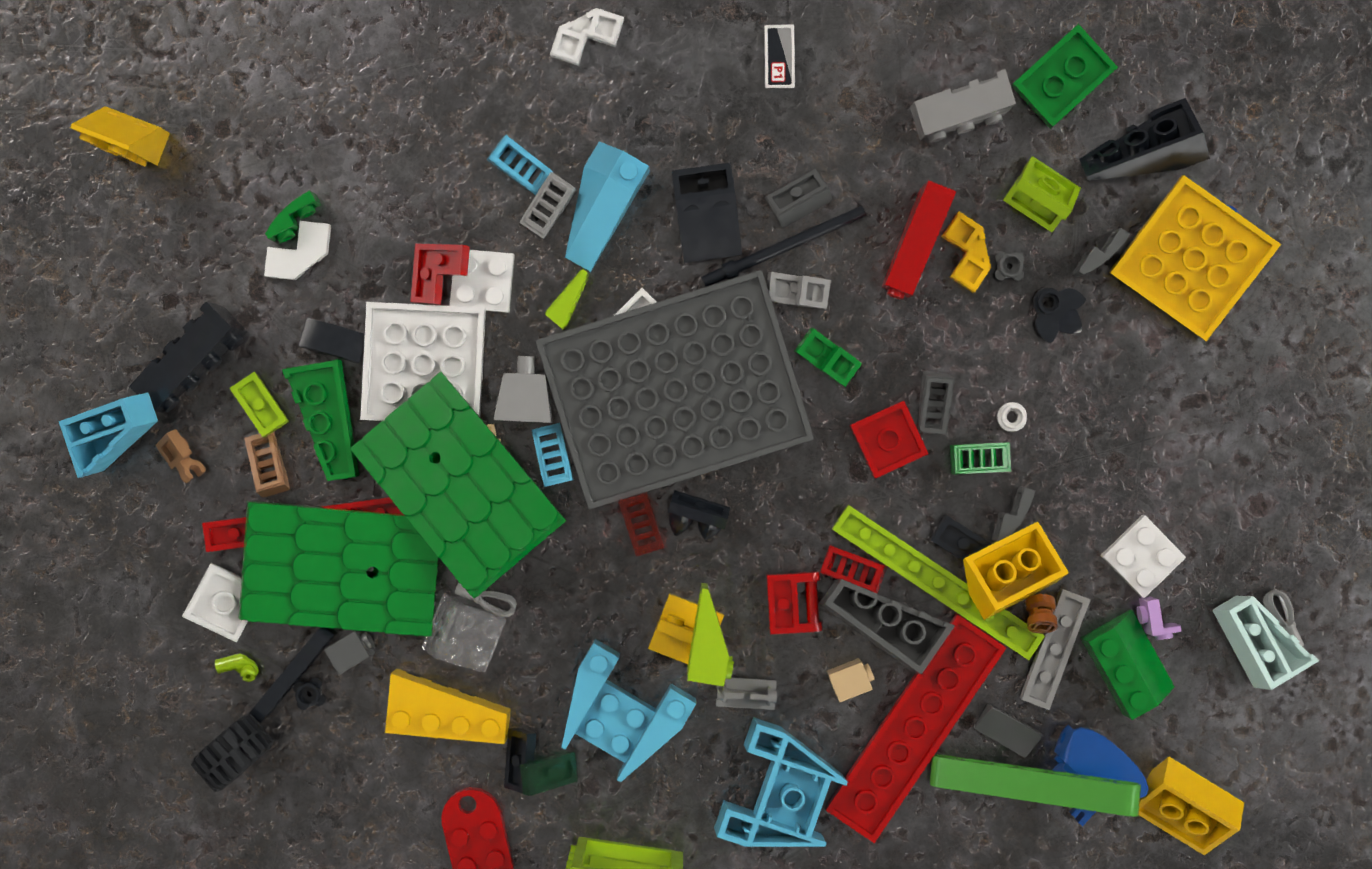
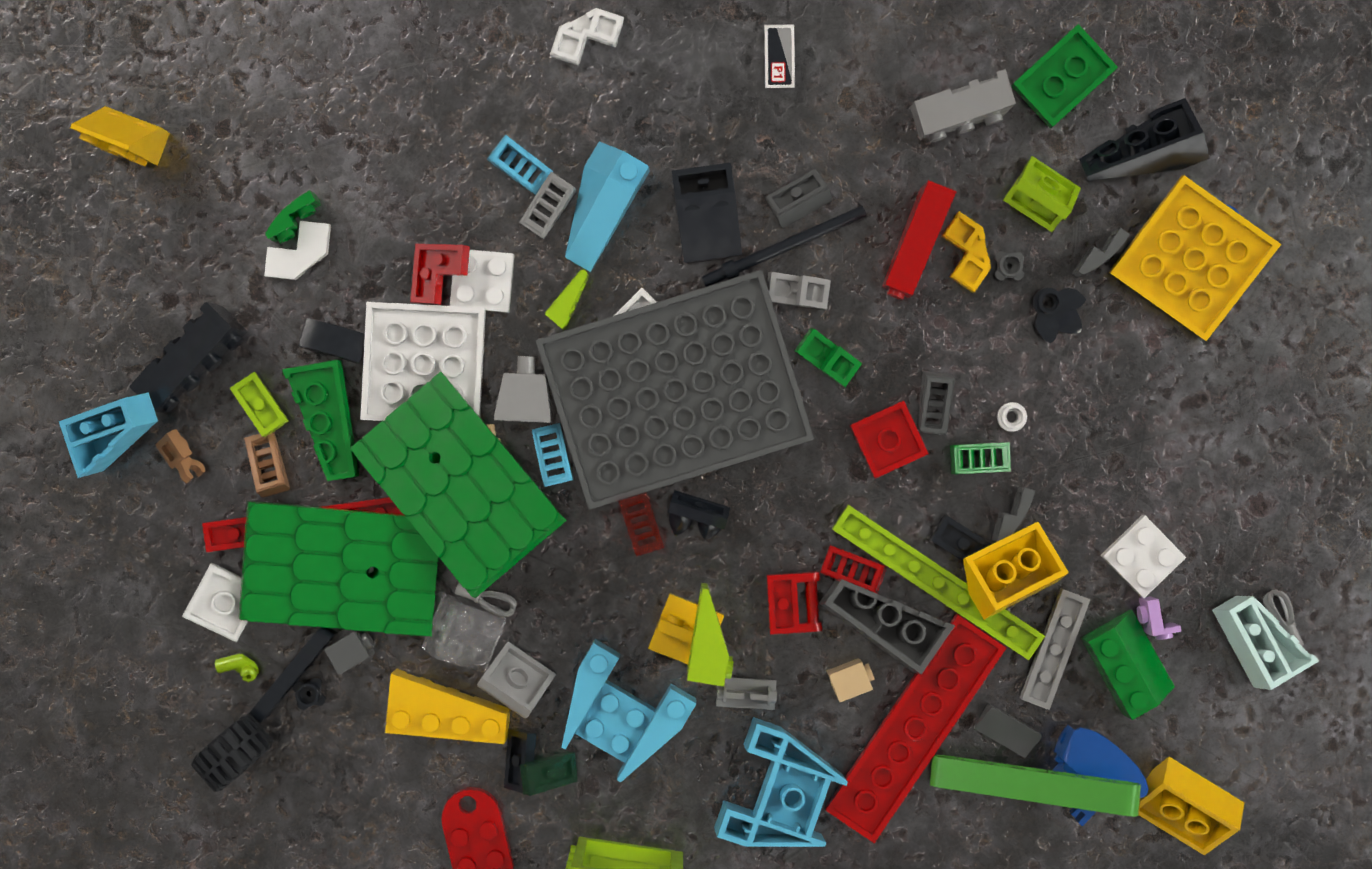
dark orange wheel [1025,594,1058,634] -> none
none -> light grey bracket [477,642,556,719]

